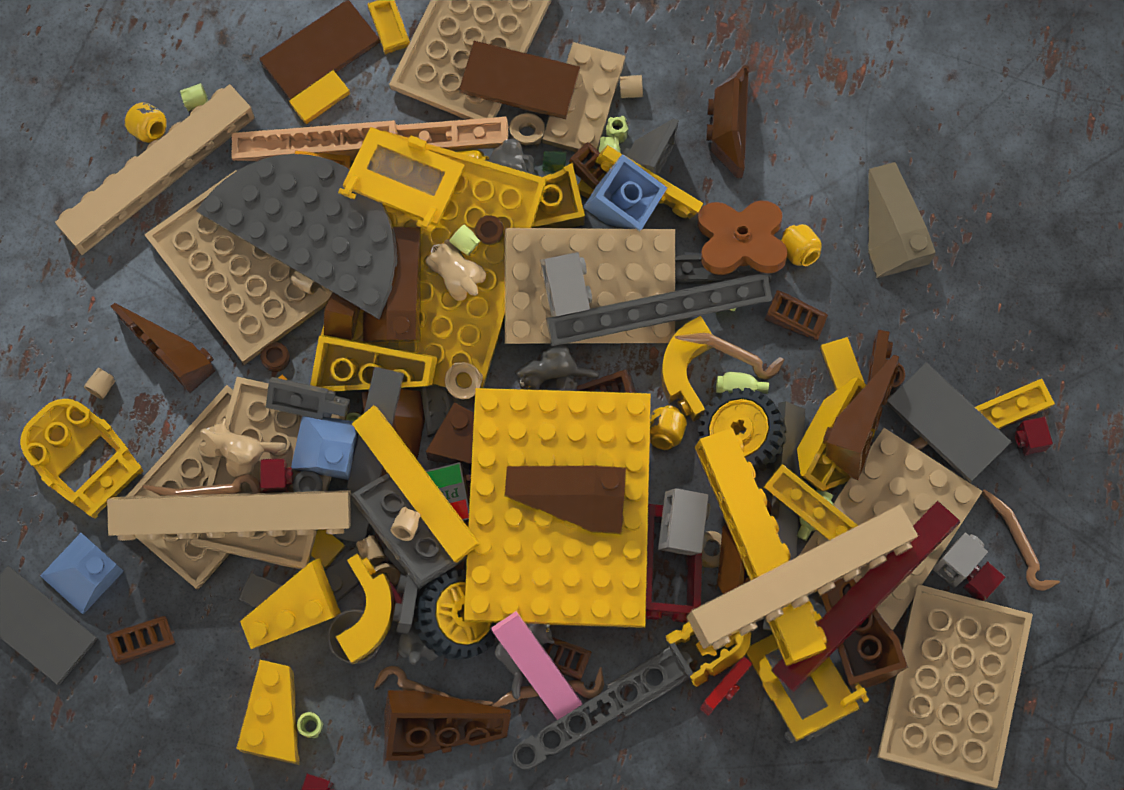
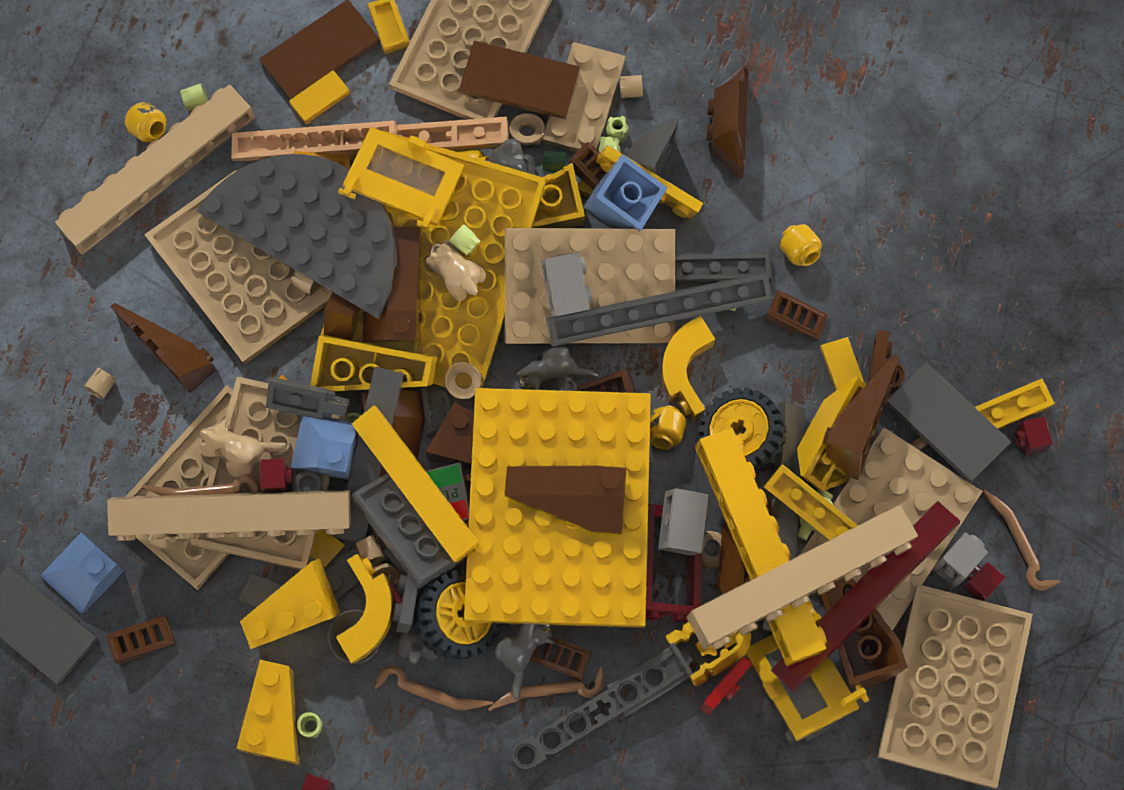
yellow slope [20,399,144,519] -> none
reddish brown tile [260,342,290,372] -> none
reddish brown wedge [384,690,511,761] -> none
tan hose [391,507,421,541] -> none
reddish brown tile [475,215,504,245] -> none
bright pink tile [491,611,582,720] -> none
medium nougat piece [675,333,785,380] -> none
dark orange plant [698,201,787,275] -> none
yellowish green plant [716,372,769,394] -> none
dark tan wedge [868,162,936,278] -> none

